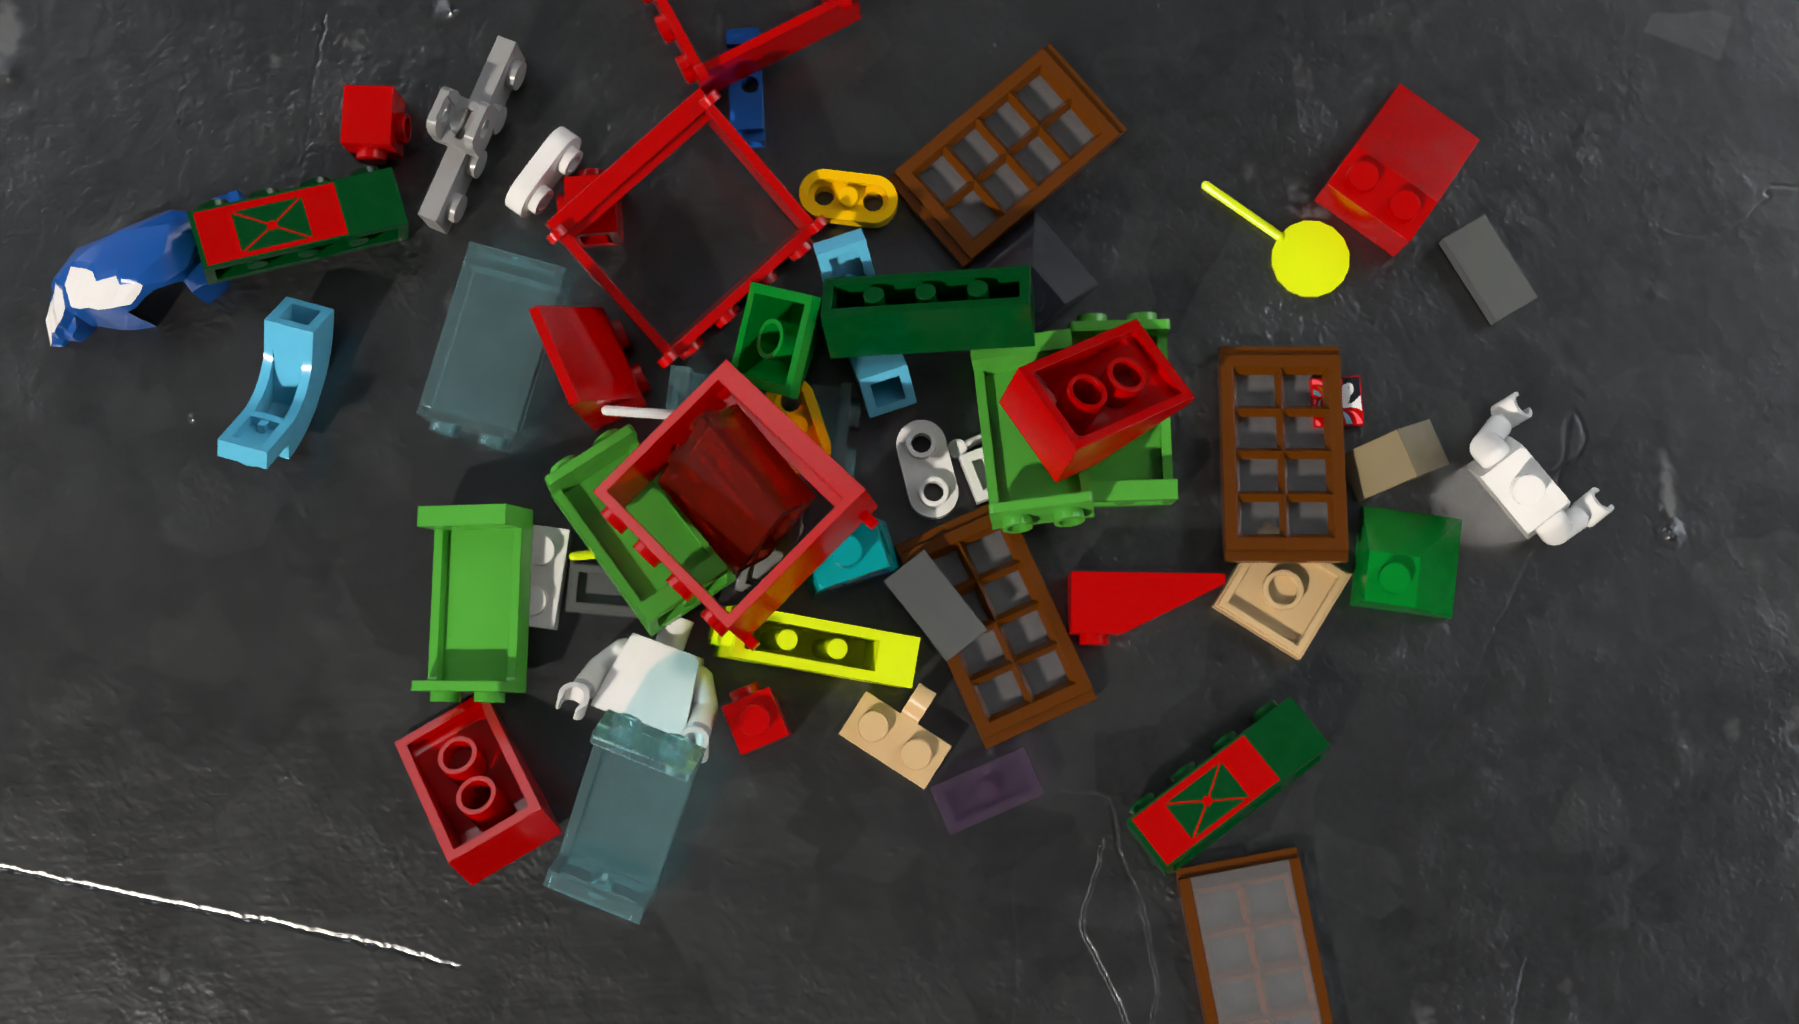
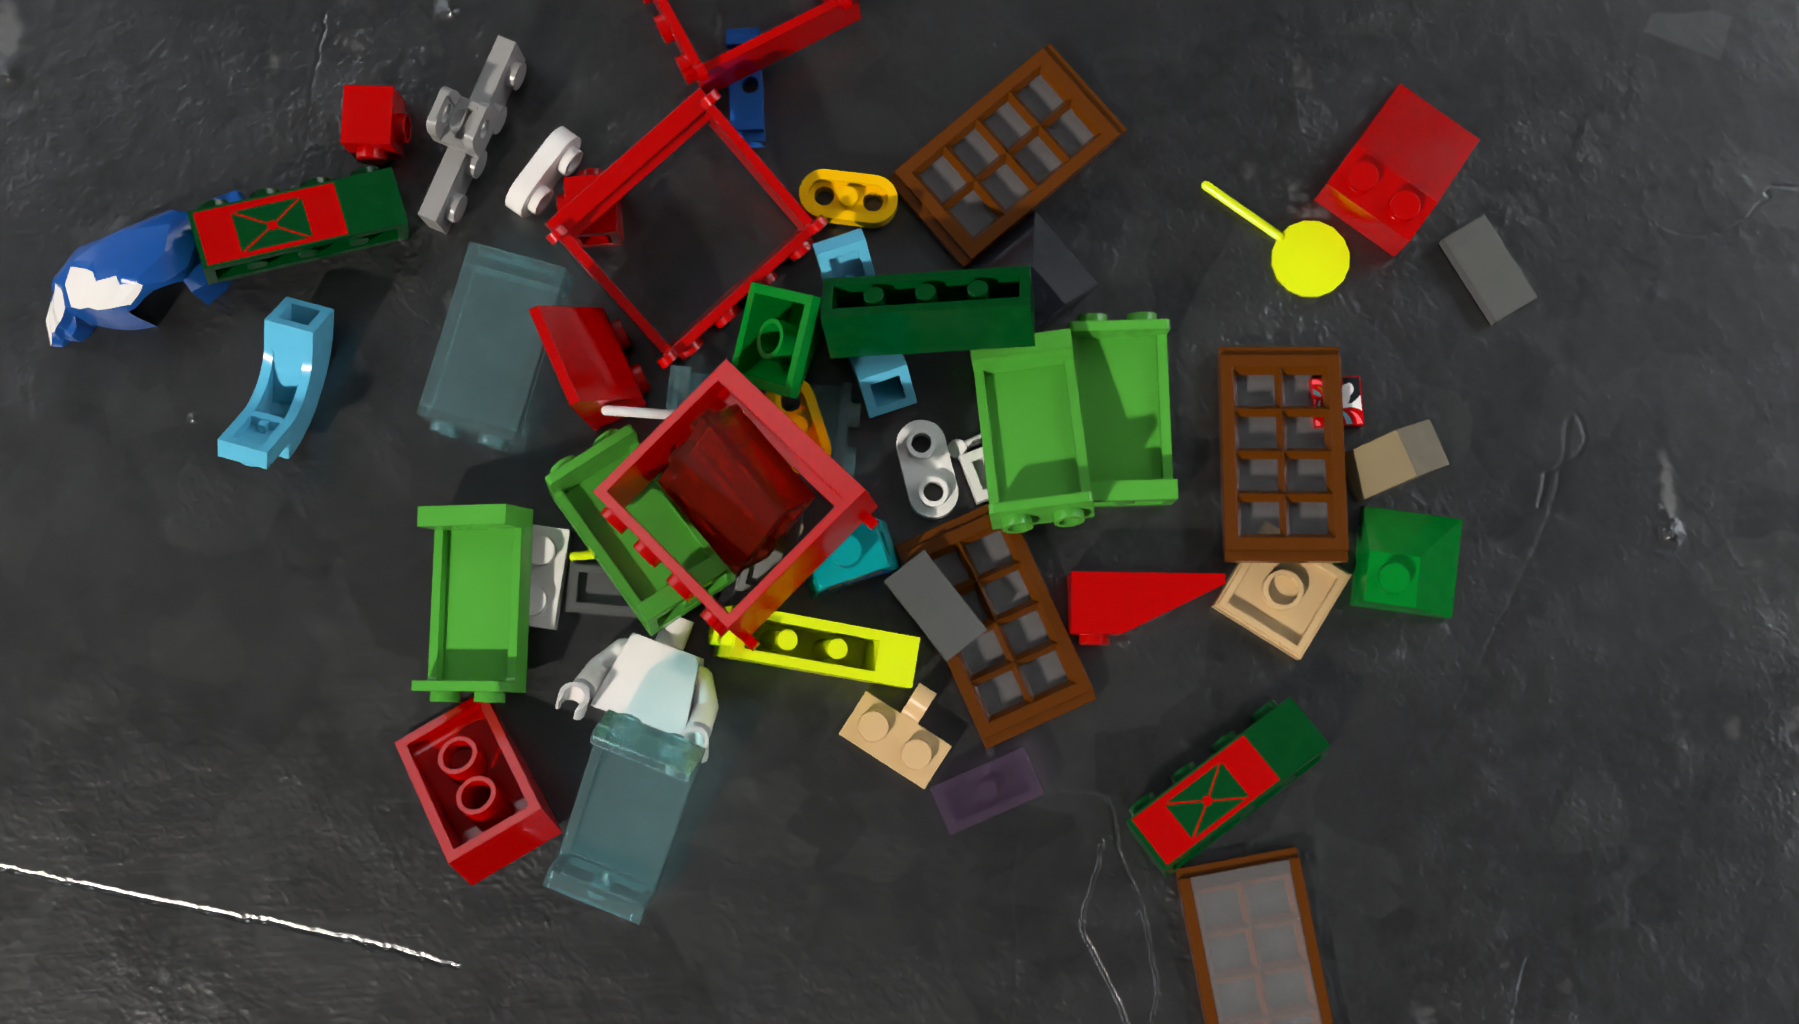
red brick [721,682,792,755] -> none
red slope [999,319,1195,483] -> none
white torso [1466,392,1614,546] -> none

